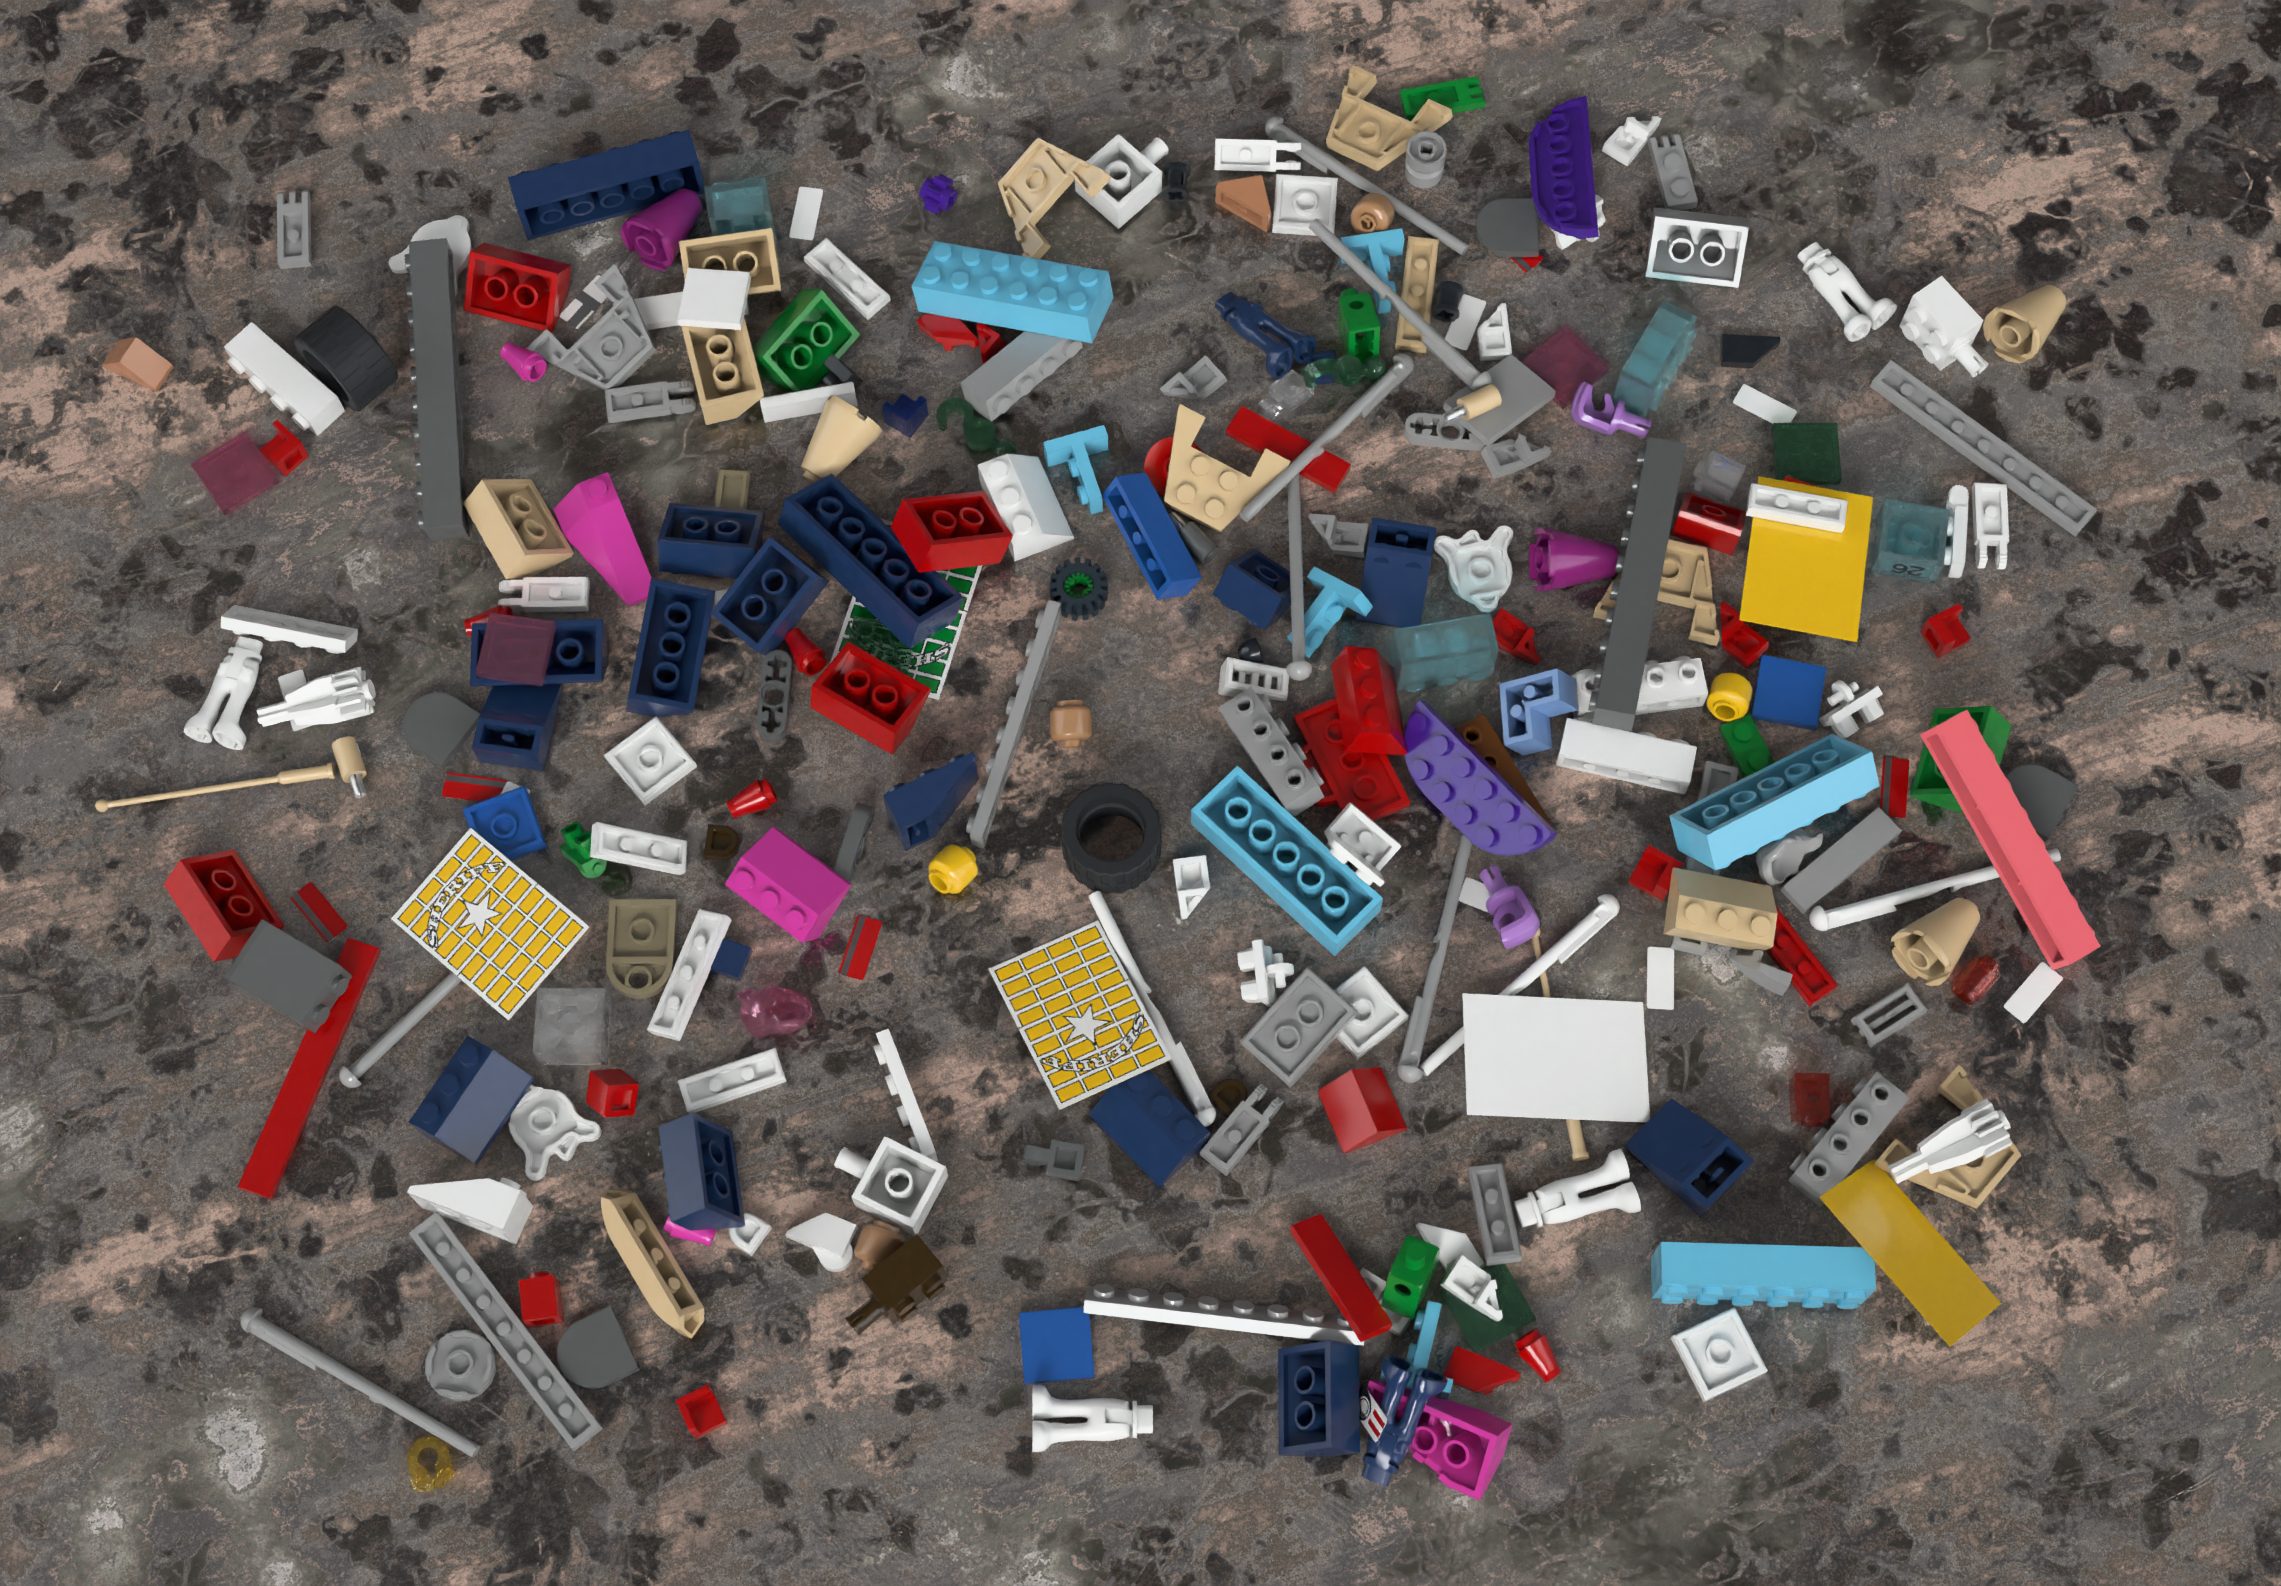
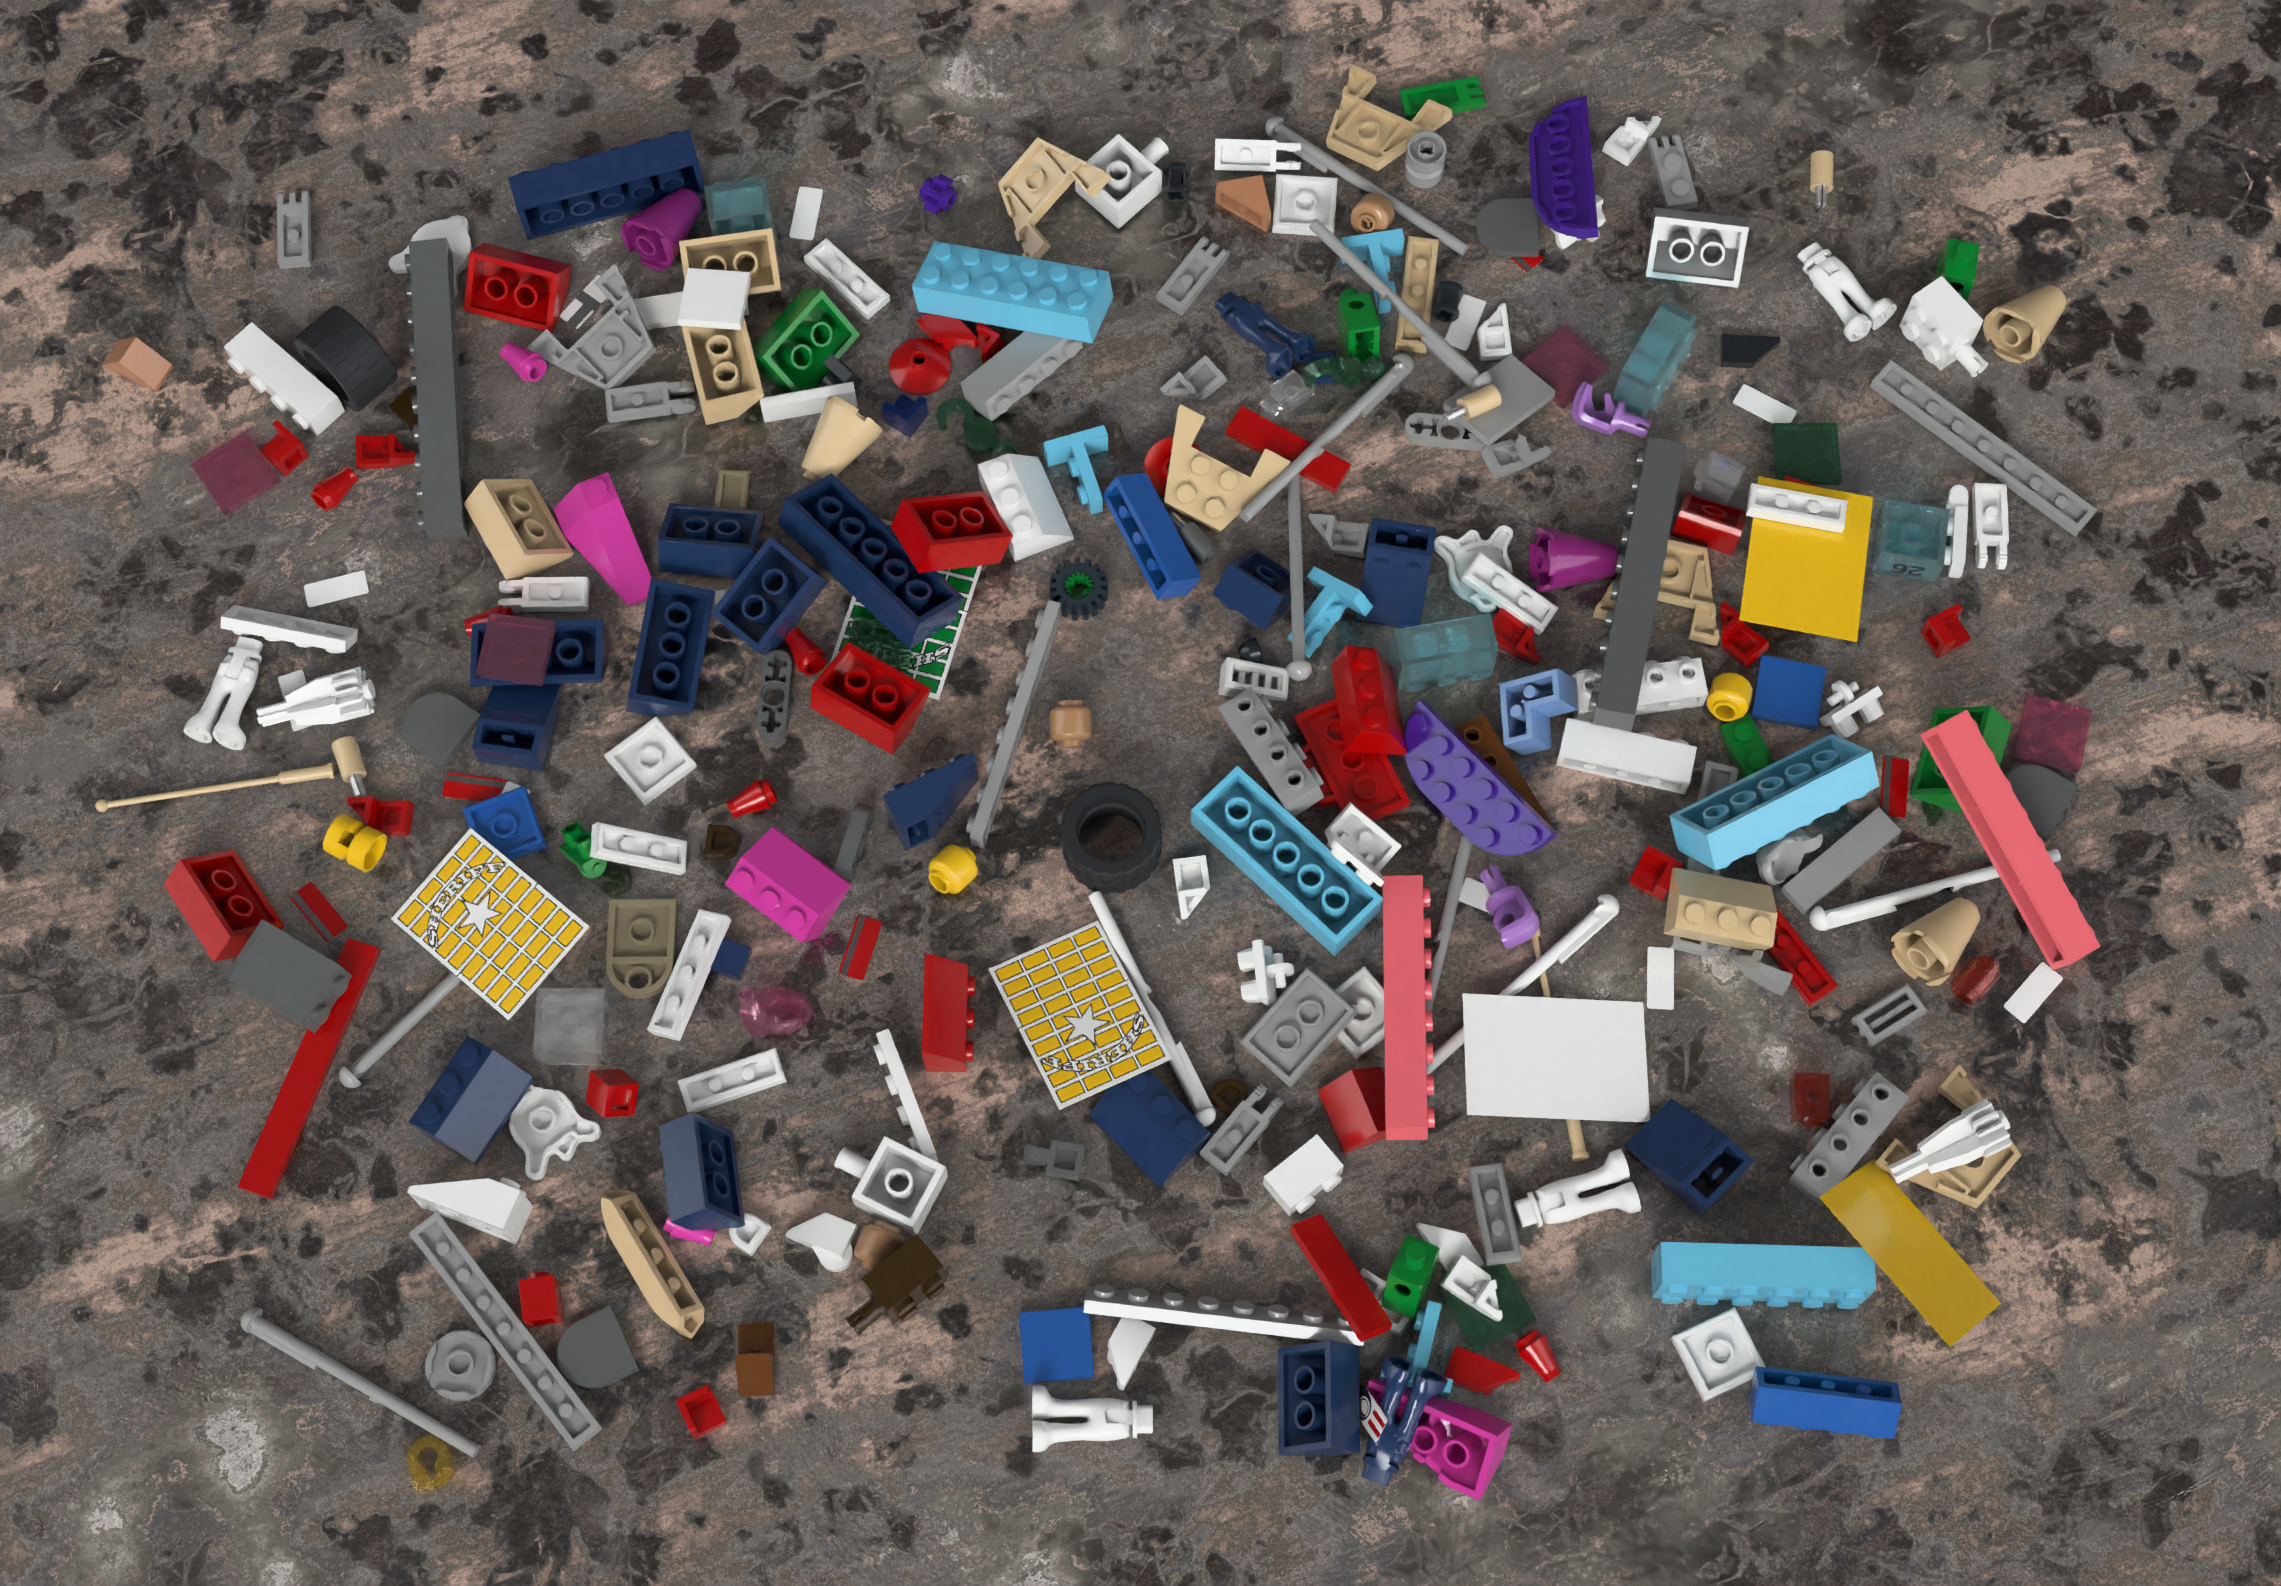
none -> white sticker [304,570,369,607]
none -> red cone [310,466,358,512]
none -> yellow wheel [323,814,387,872]
none -> red slope [346,796,414,836]
none -> red slope [355,433,415,469]
none -> dark brown tile [388,391,418,430]
none -> reddish brown slope [735,1323,775,1397]
none -> red dish [889,338,951,395]
none -> red slope [922,954,976,1072]
none -> white slope [1107,1317,1156,1391]
none -> light grey hinge [1156,236,1230,316]
none -> white brick [1263,1134,1344,1216]
none -> coral brick [1382,875,1435,1140]
none -> white tile [1460,552,1558,635]
none -> blue brick [1749,1366,1902,1439]
none -> tan piece [1810,150,1834,209]
none -> green torso [1935,239,1980,302]
none -> clear pink tile [2013,694,2092,773]

